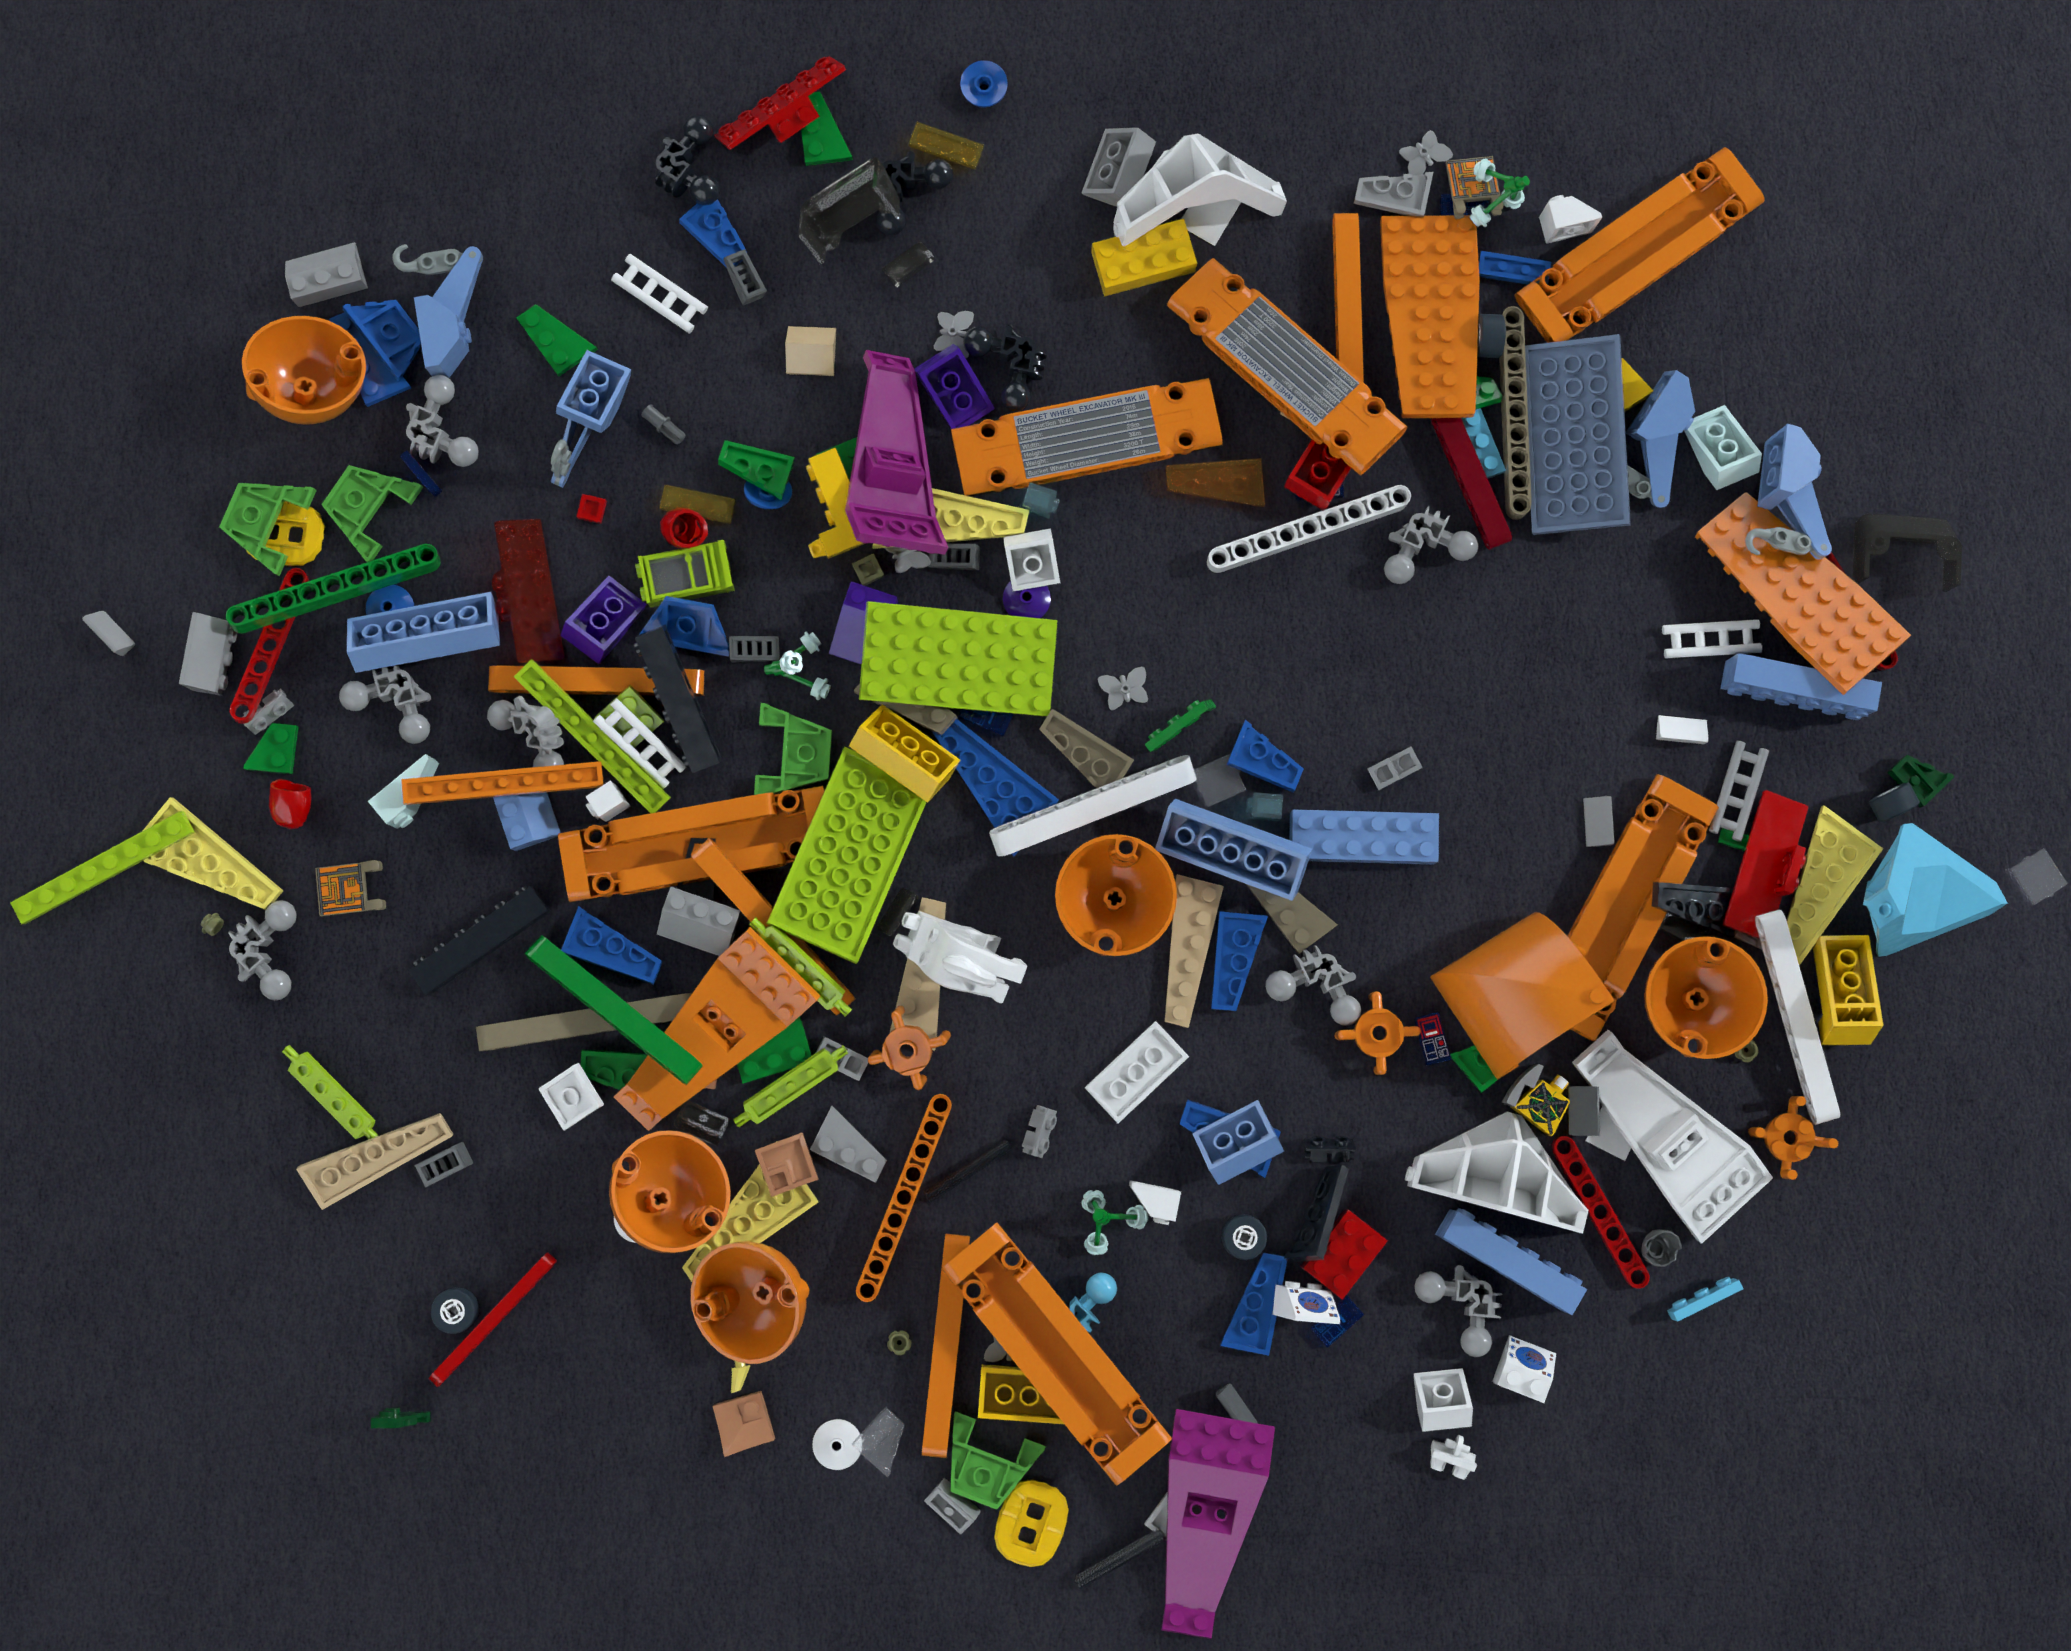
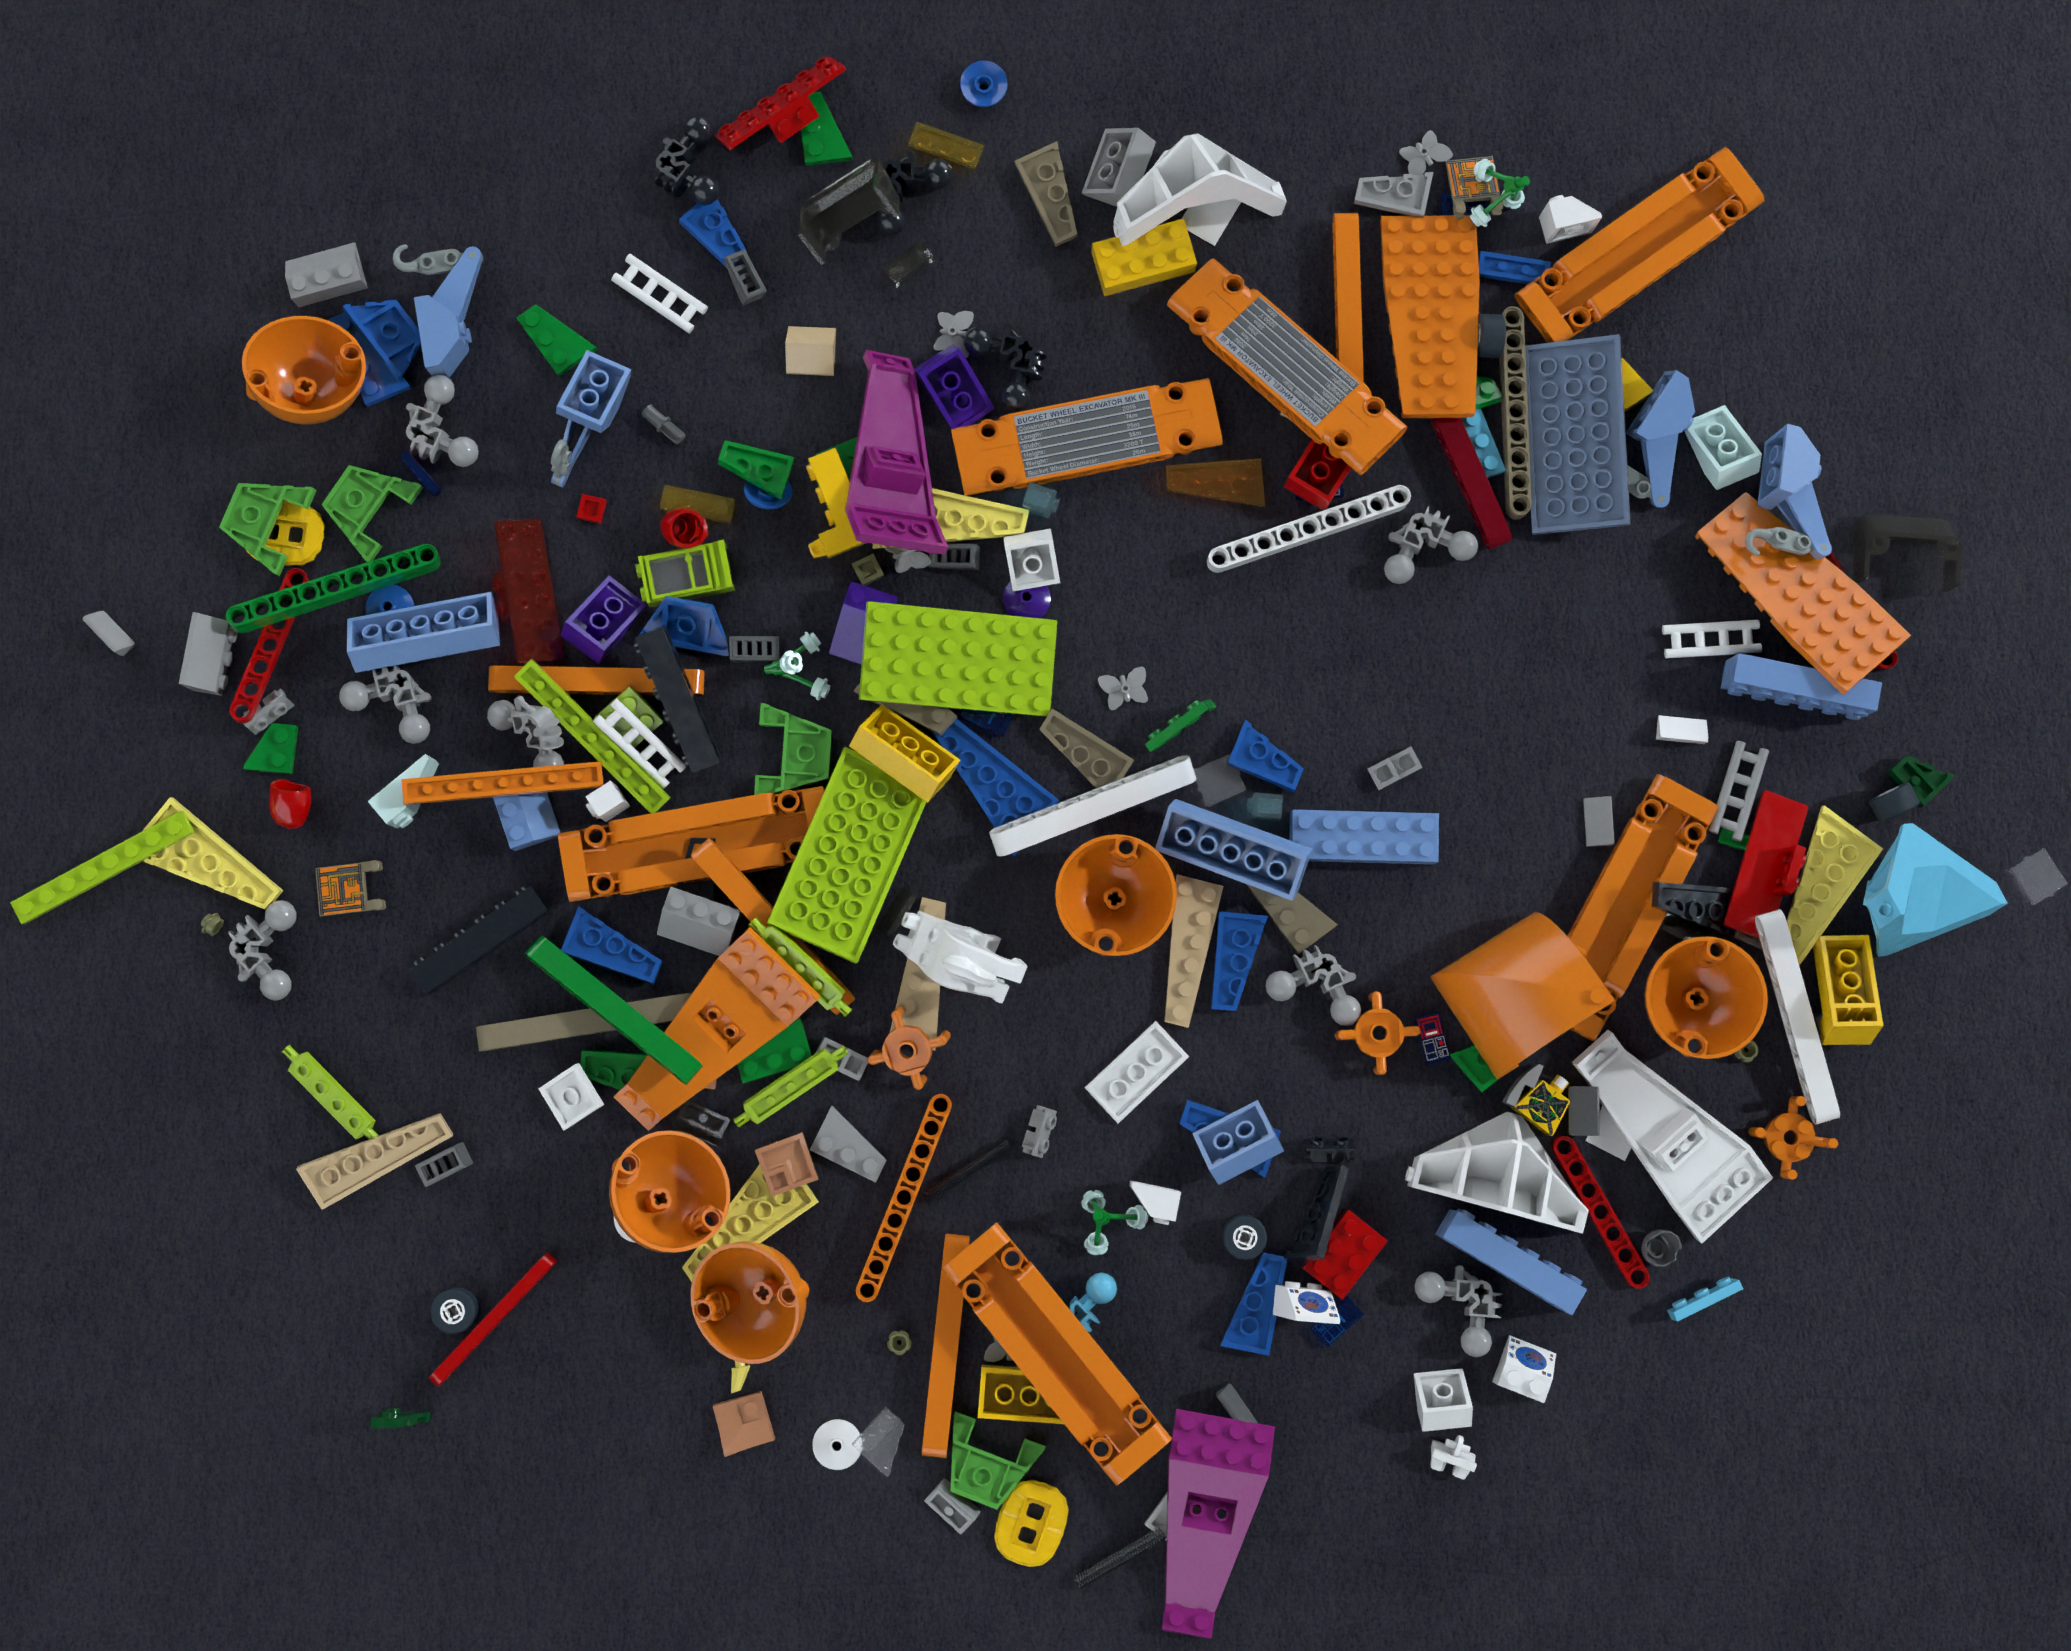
none -> dark tan wing [1015,141,1077,247]

